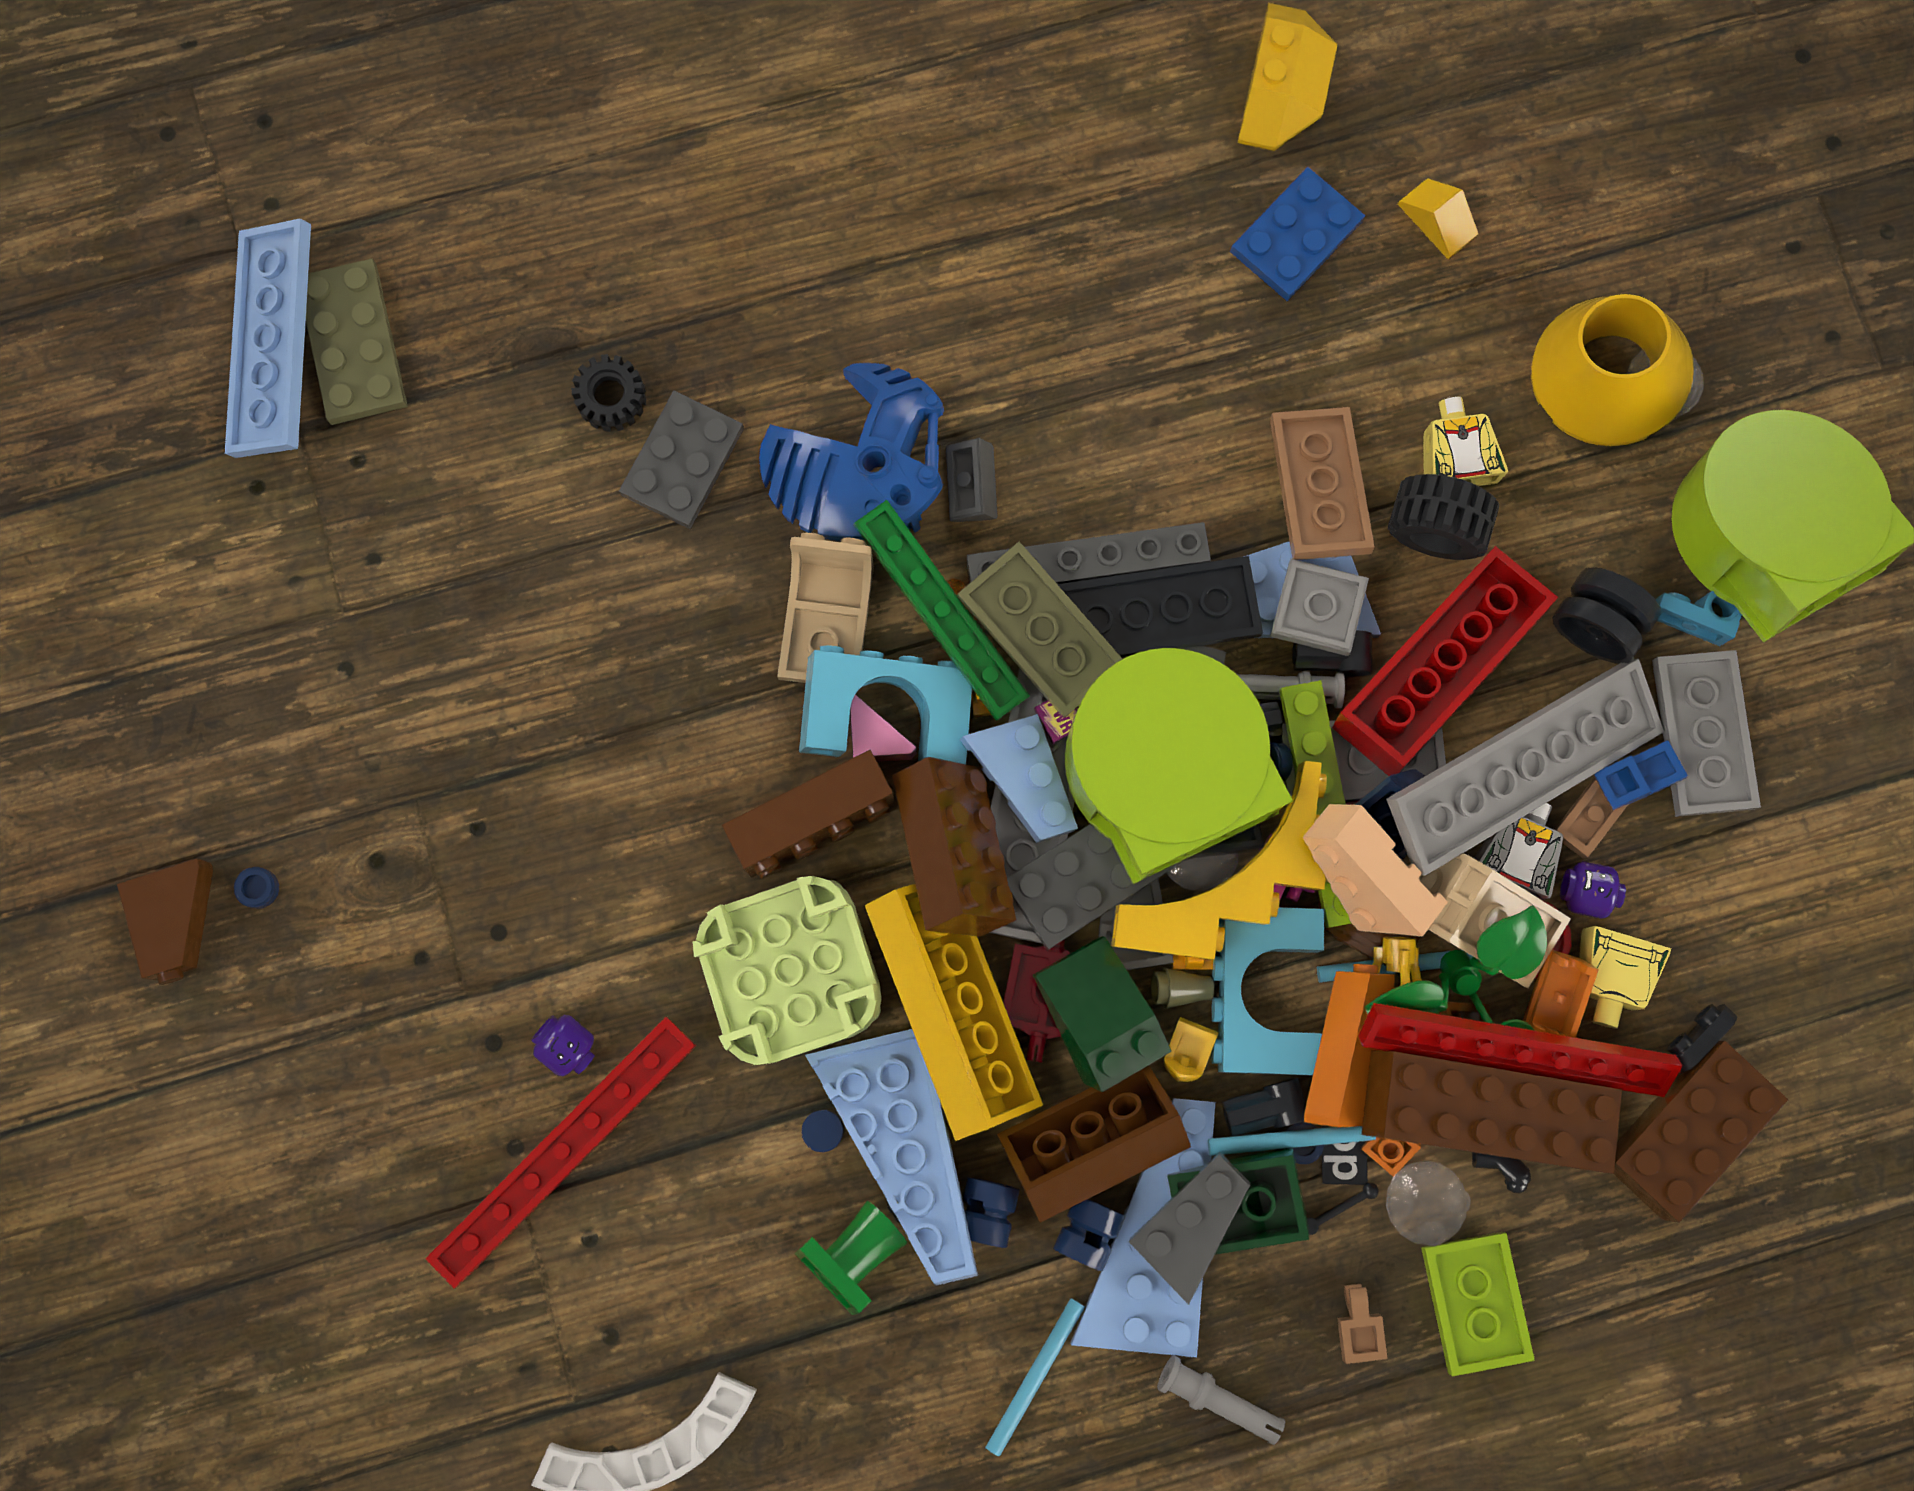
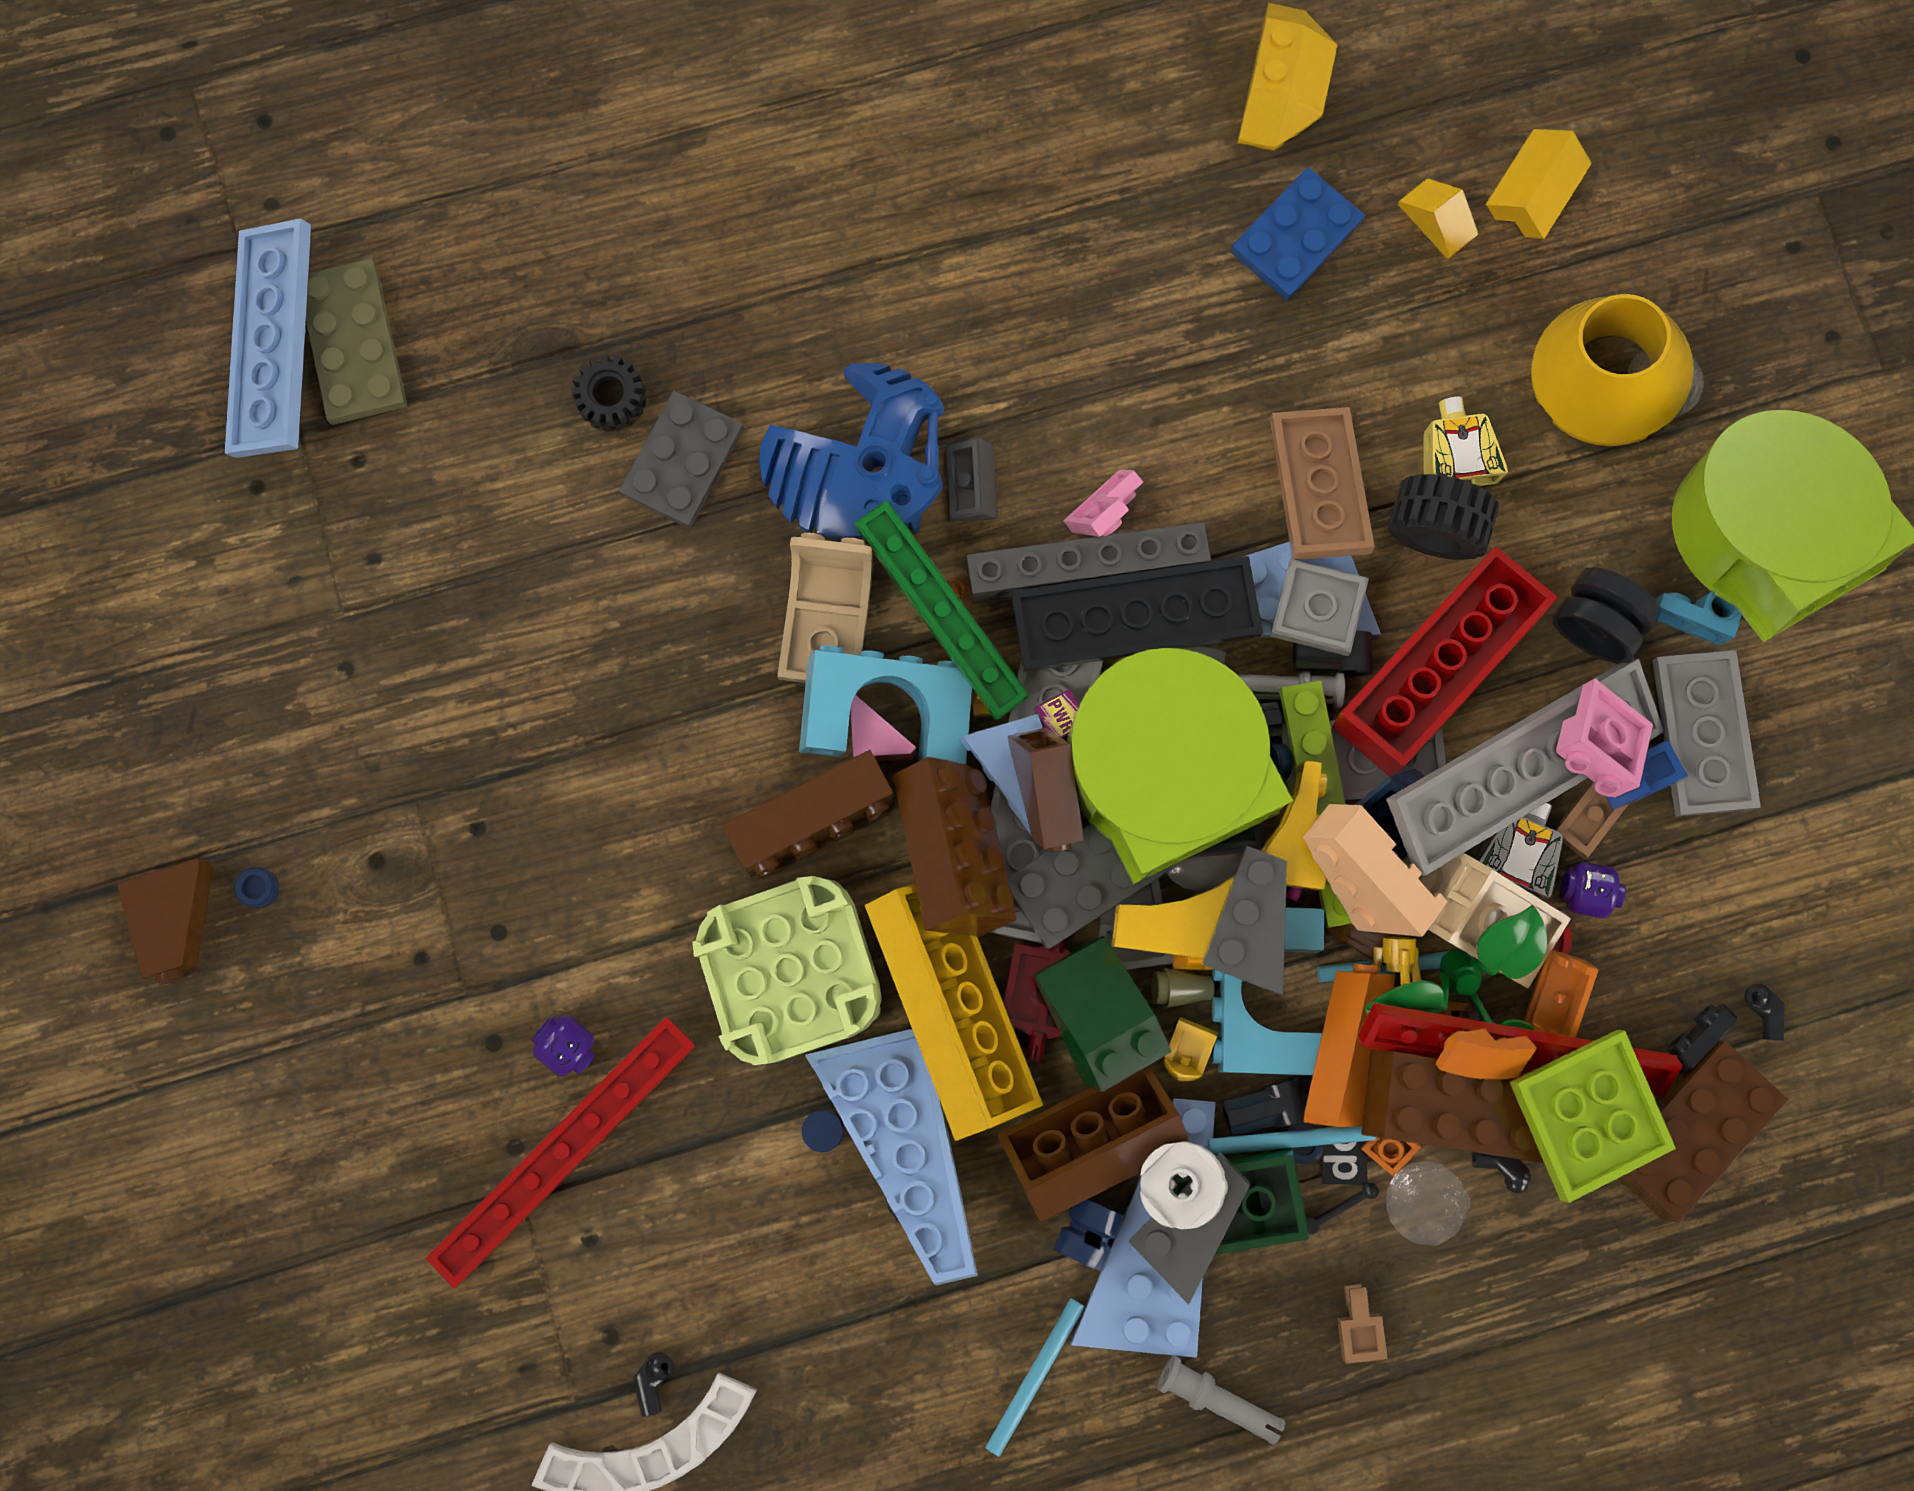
green plant [795,1201,907,1315] -> none
olive plate [957,541,1122,718] -> none
dark blue wheel [962,1177,1020,1248] -> none
lime plate [1421,1232,1535,1376] -> none
light yellow torso [1579,926,1671,1029] -> none
none -> black arm [634,1352,673,1417]
none -> reddish brown slope [1007,728,1084,852]
none -> bright pink plate [1063,469,1143,537]
none -> white plate [1140,1141,1228,1229]
none -> dark grey wing [1201,846,1287,995]
none -> orange slope [1435,1029,1536,1079]
none -> yellow piece [1486,129,1592,239]
none -> lime plate [1510,1030,1676,1203]
none -> bright pink plate [1556,678,1653,797]
none -> black arm [1744,984,1785,1041]

